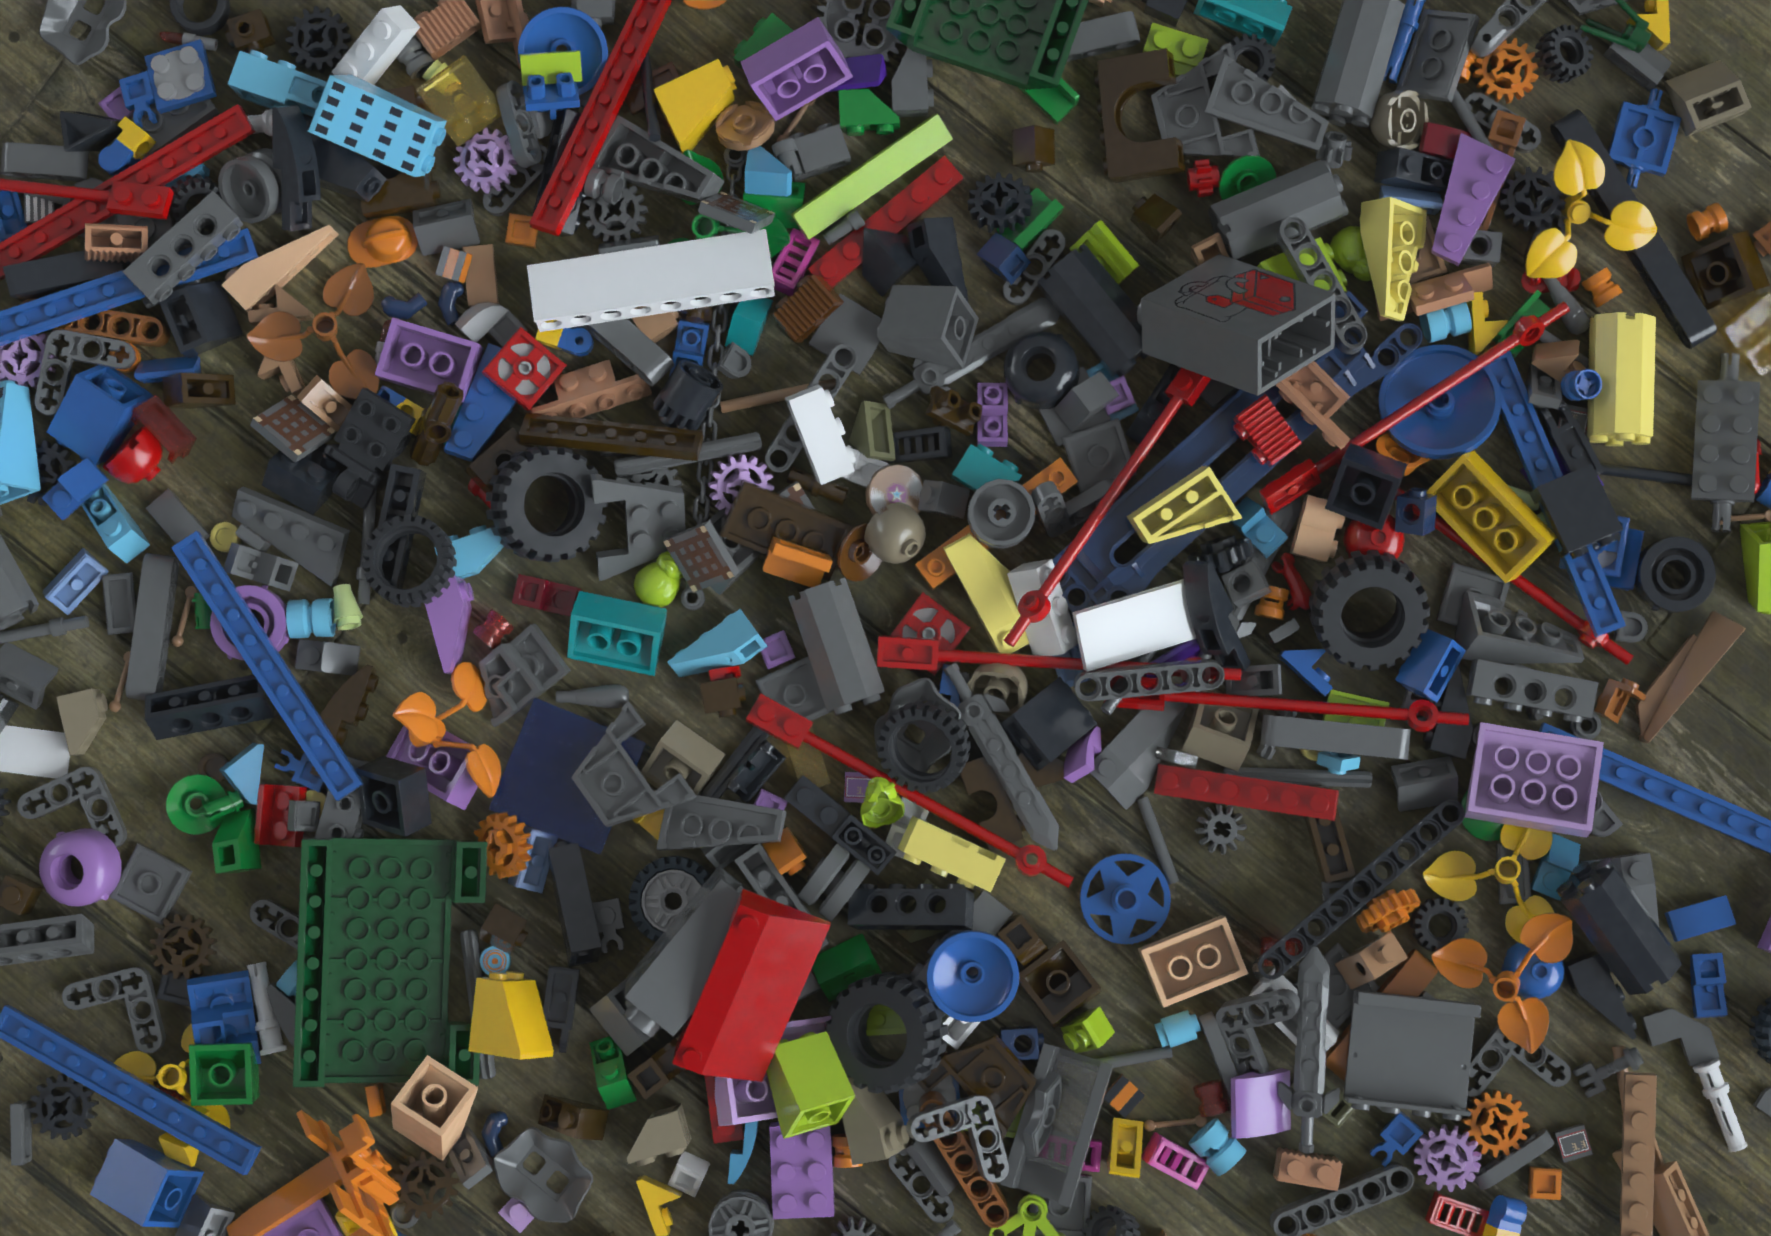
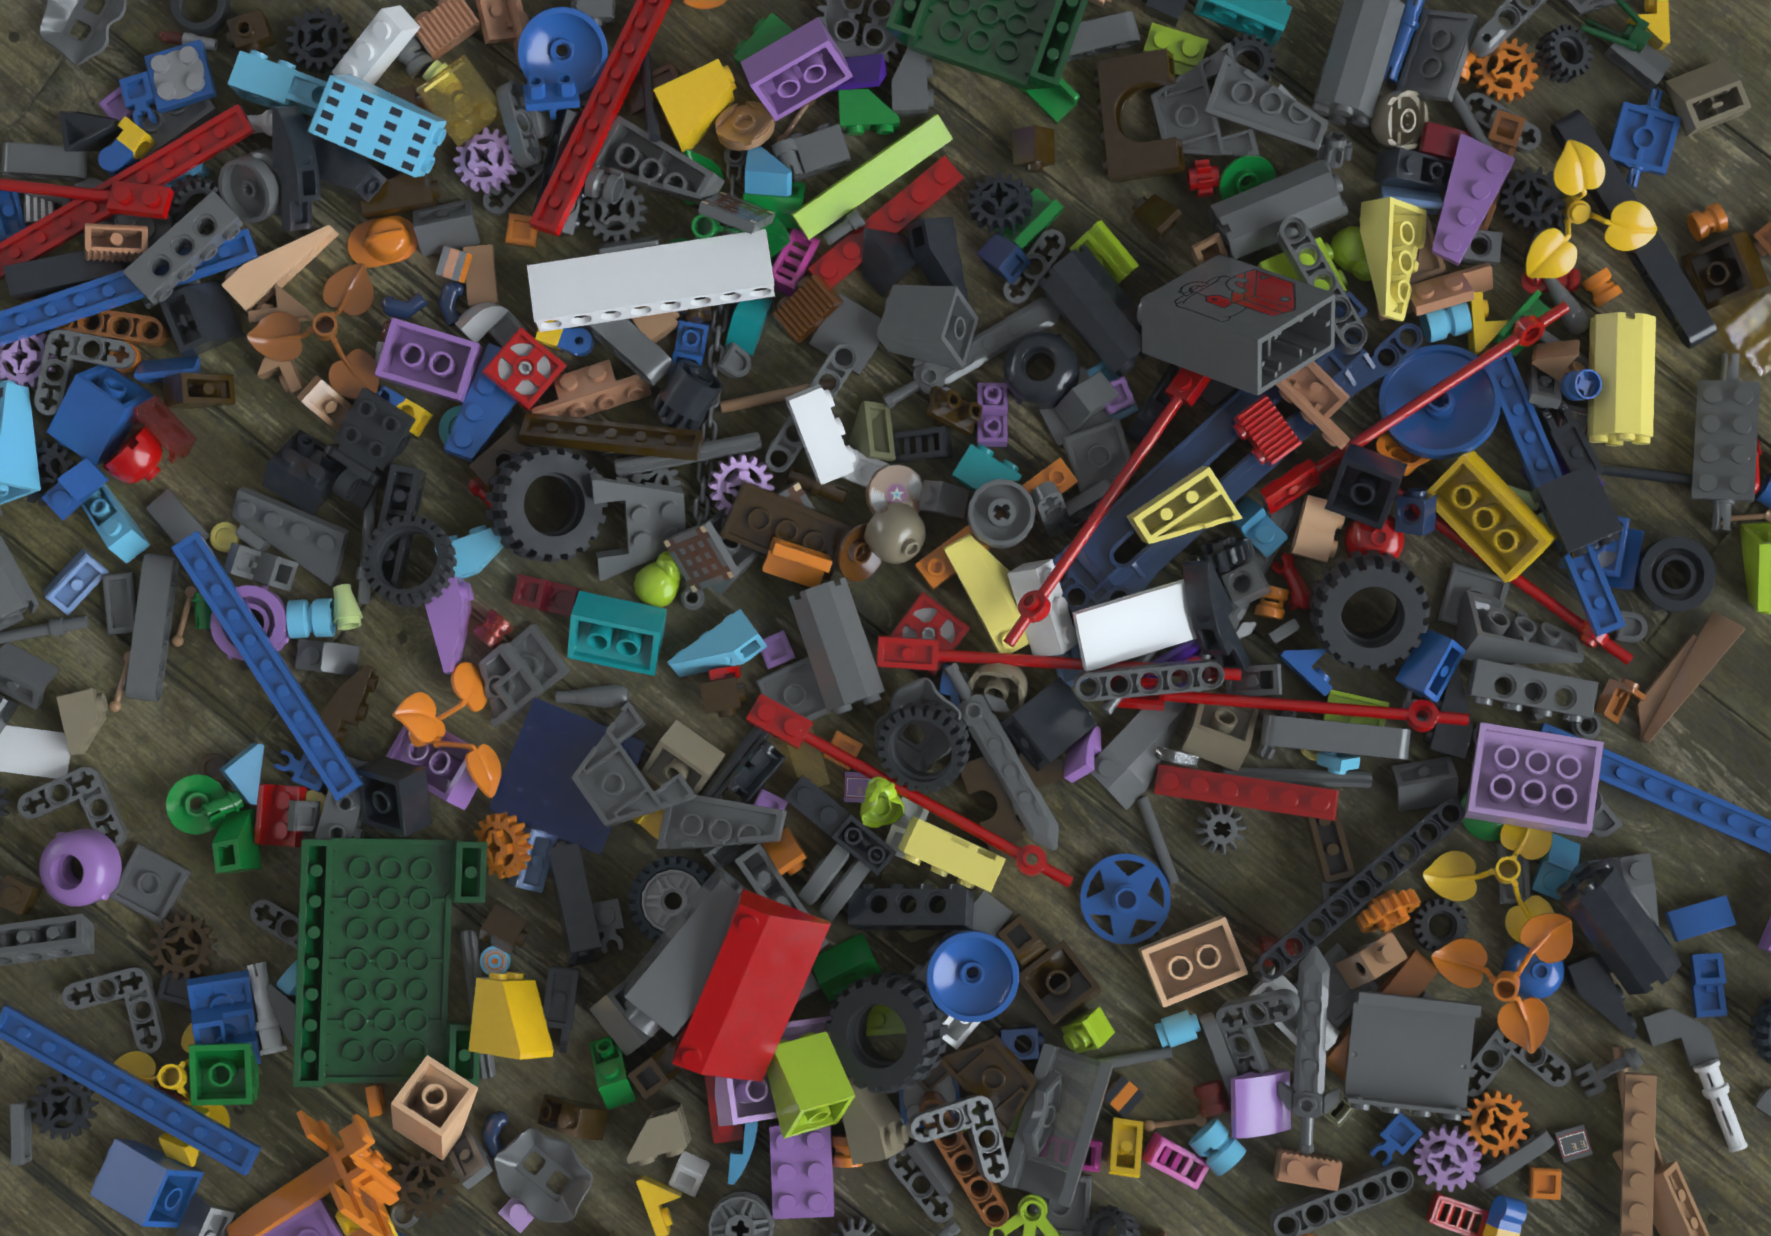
black brick [145,674,274,740] -> none
tile [250,394,336,463] -> none
dark brown piece [410,381,464,466] -> none
lime tile [519,50,583,86] -> none
none -> orange tile [823,731,864,771]

